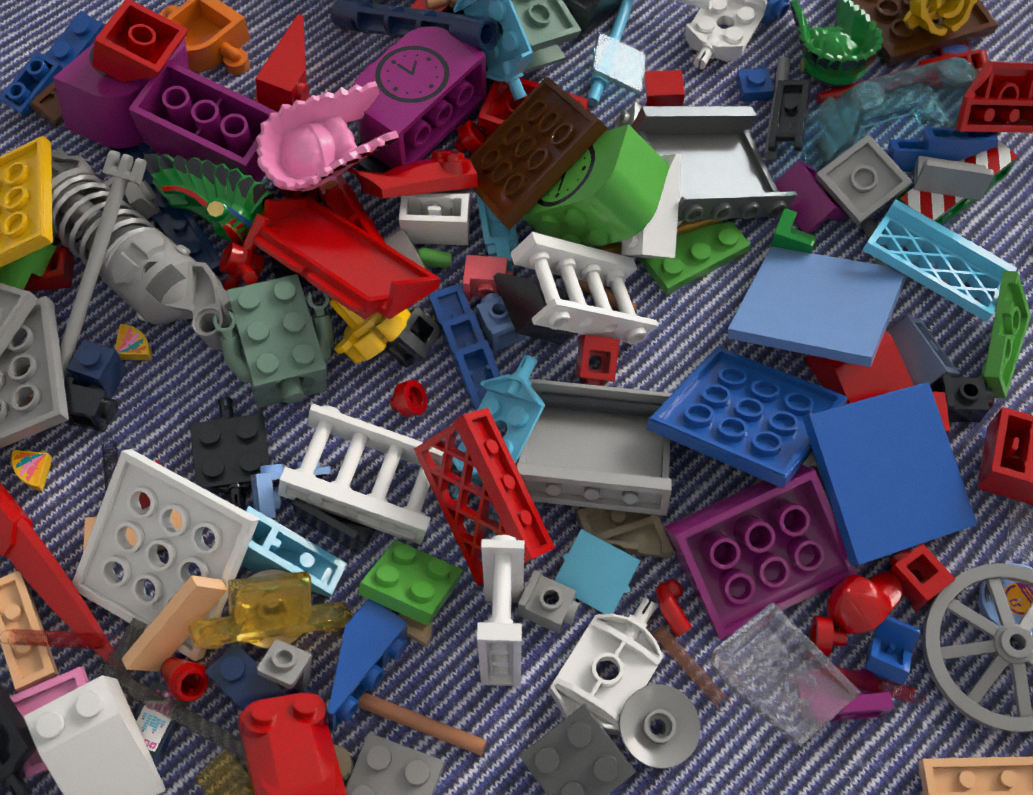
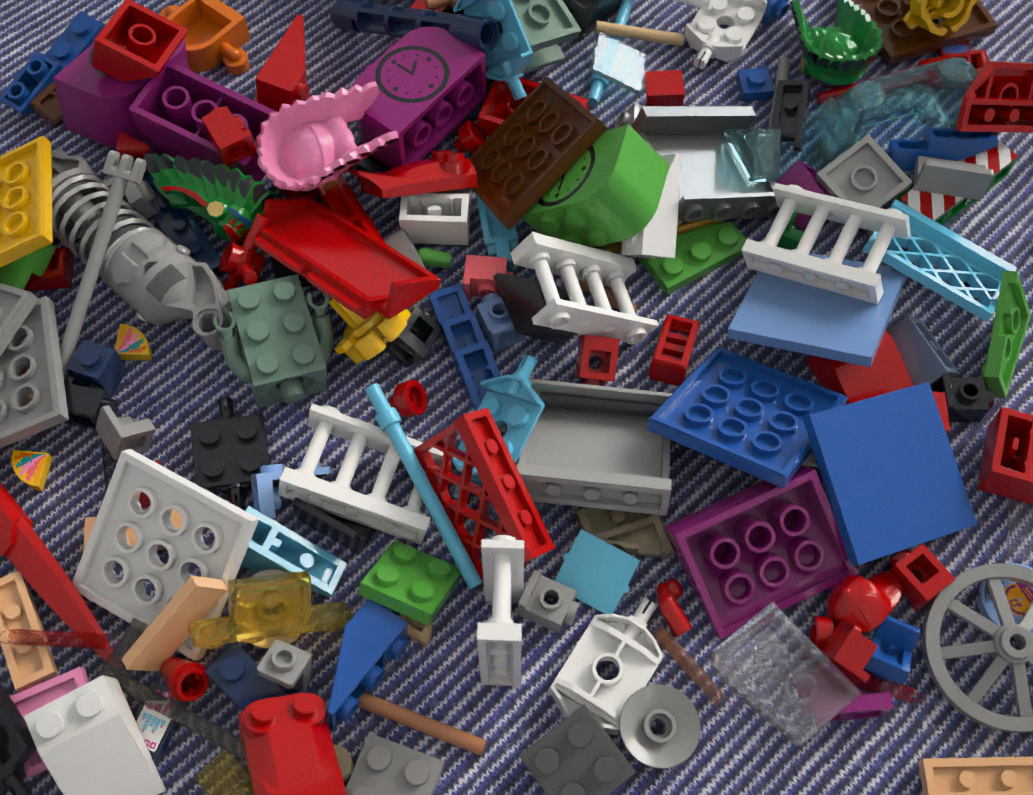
none -> light grey panel [95,405,155,461]
none -> red slope [116,133,153,171]
none -> red brick [201,106,257,167]
none -> medium azure bar [365,383,483,590]
none -> tan bar [594,21,685,46]
none -> red slope [649,314,700,386]
none -> clear light blue slope [723,128,781,182]
none -> white fence [741,183,911,304]
none -> red panel [818,622,878,683]

